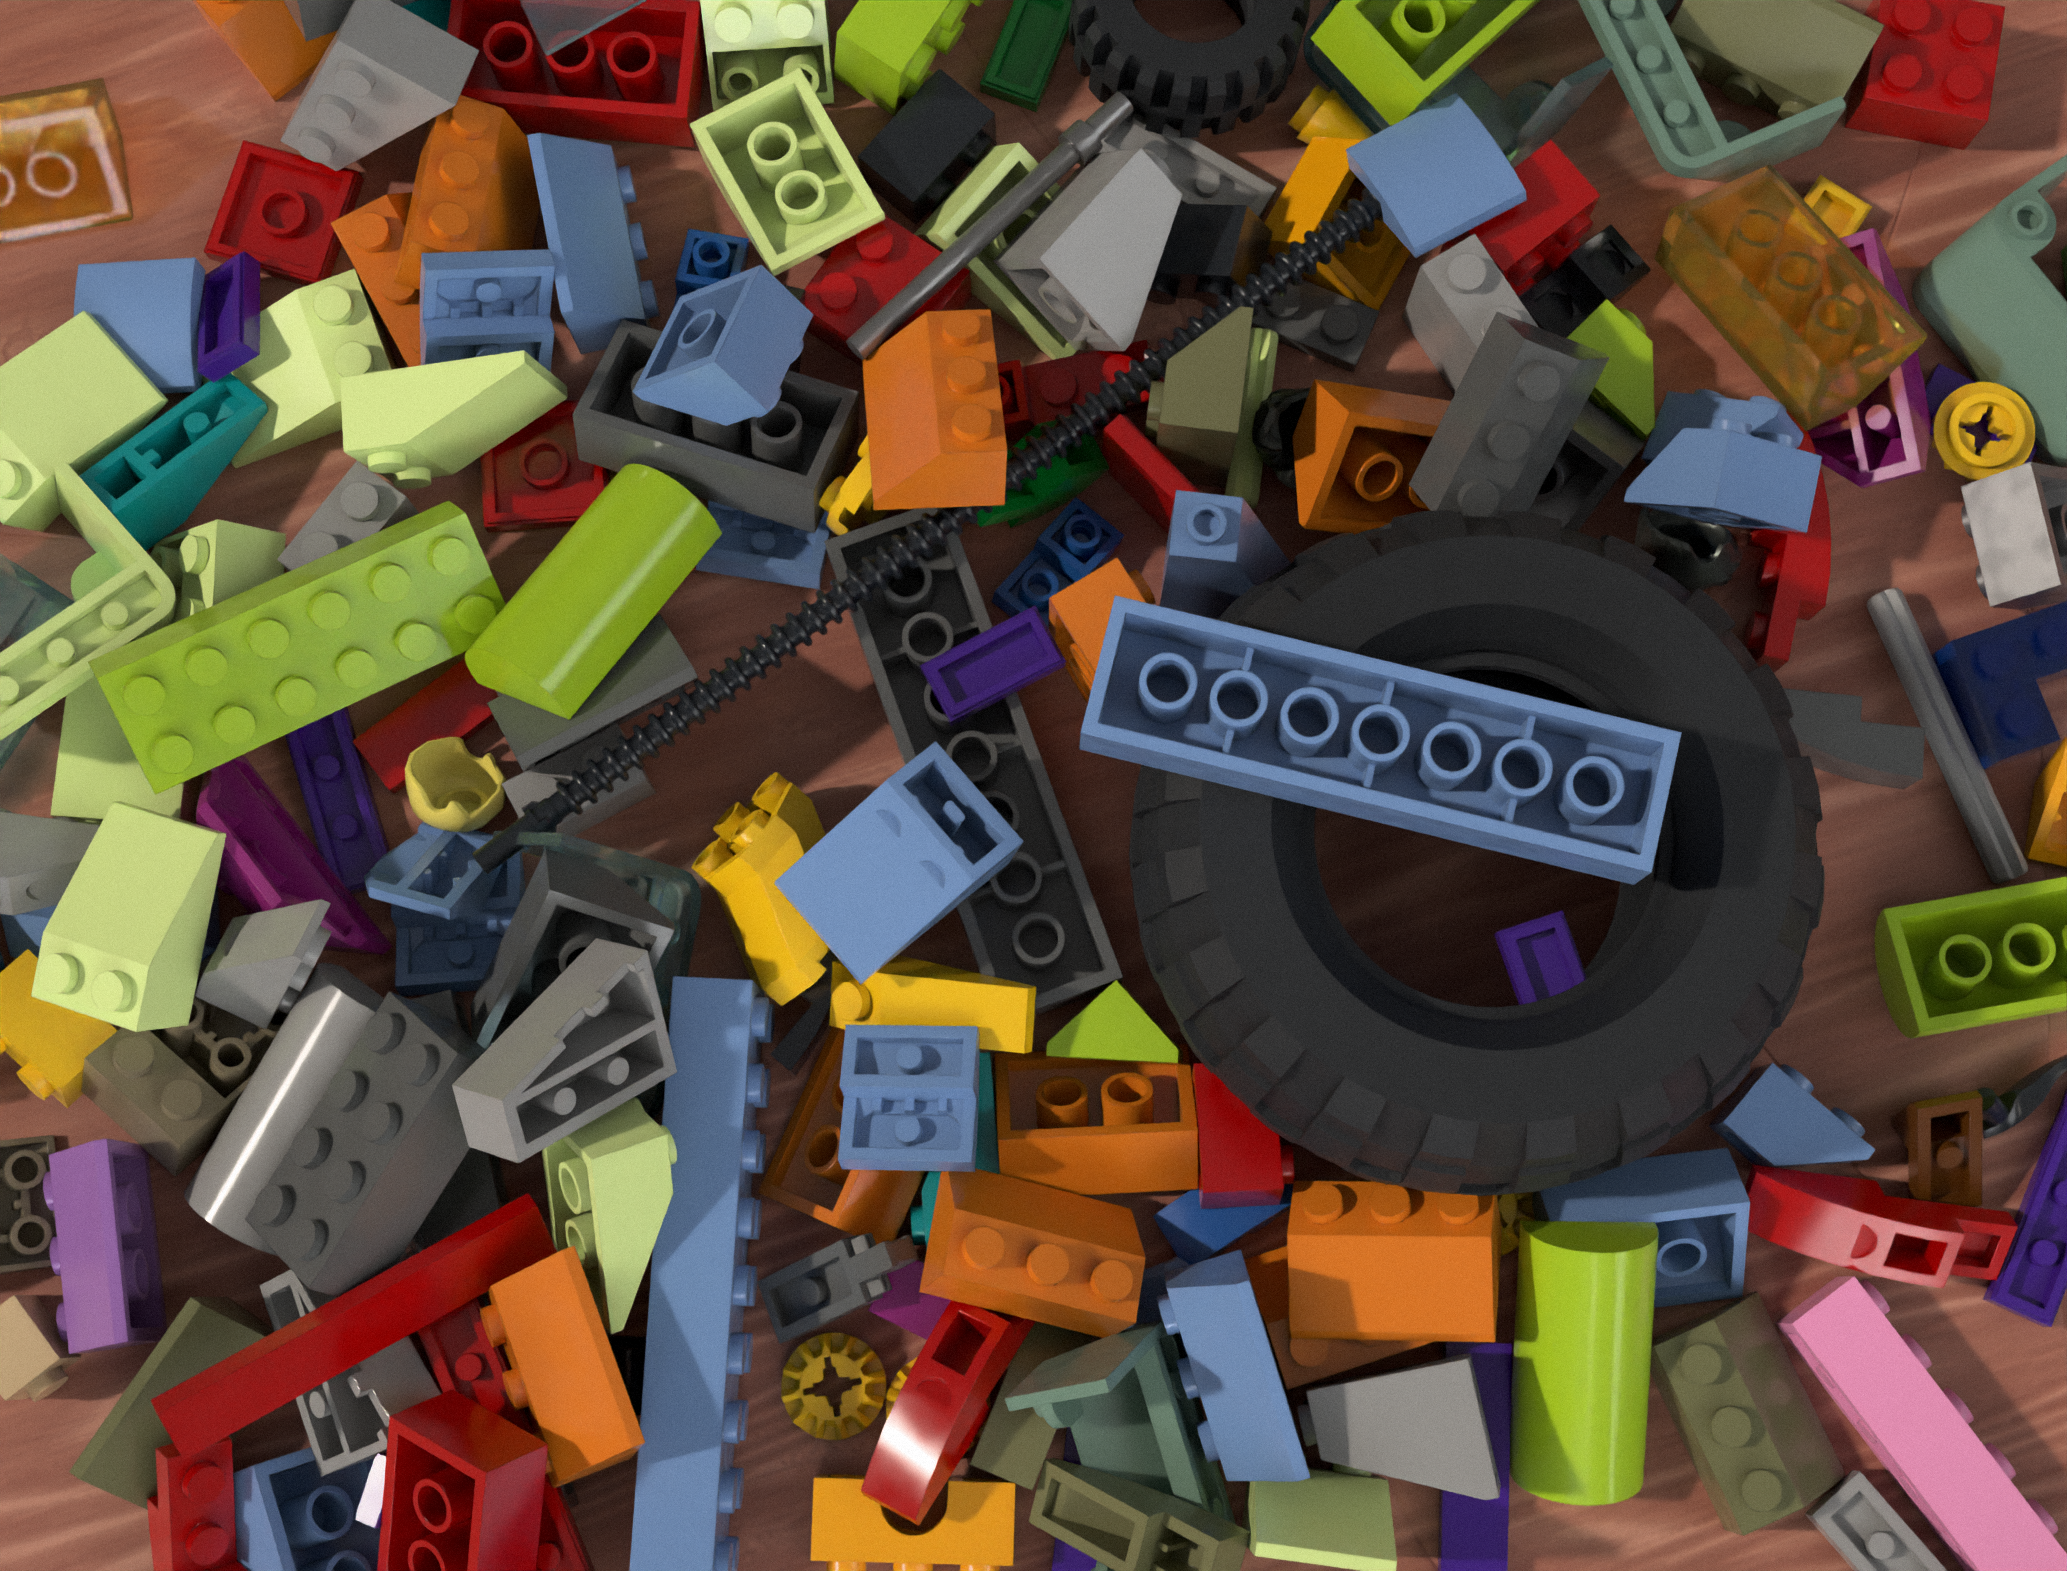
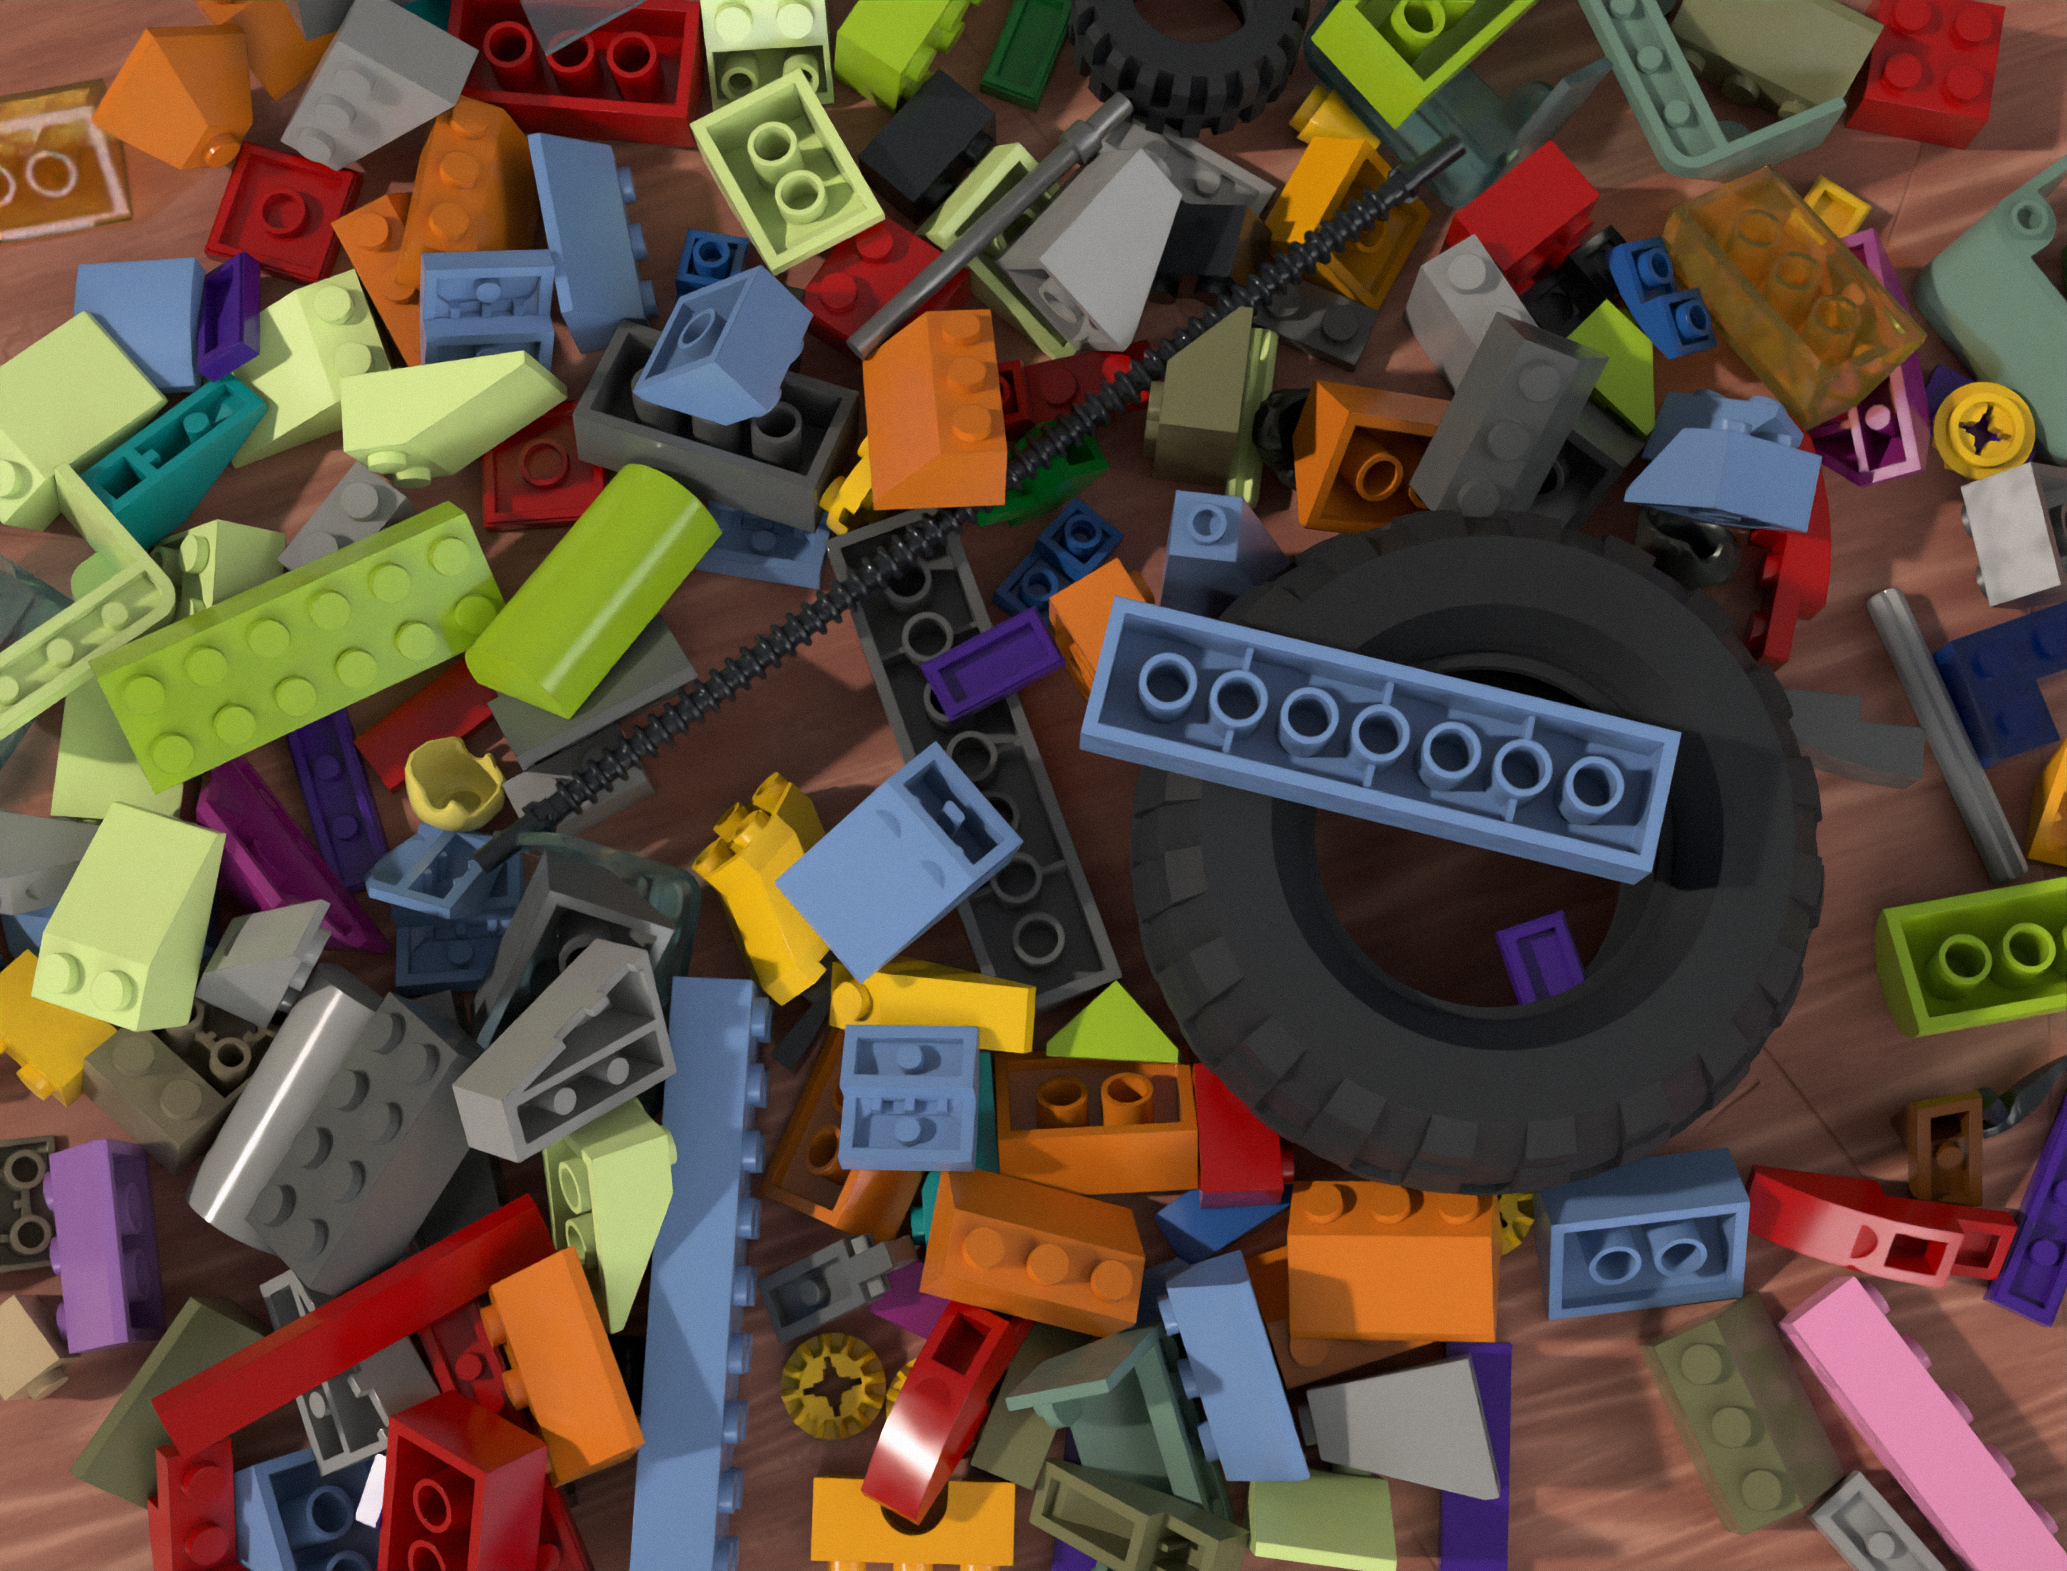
red tile [1102,414,1200,534] -> none
medium blue slope [1346,93,1527,258] -> none
lime brick [1510,1221,1659,1506] -> none
medium blue slope [1709,1063,1875,1168] -> none
none -> orange slope [91,24,253,170]
none -> blue slope [1604,236,1718,360]

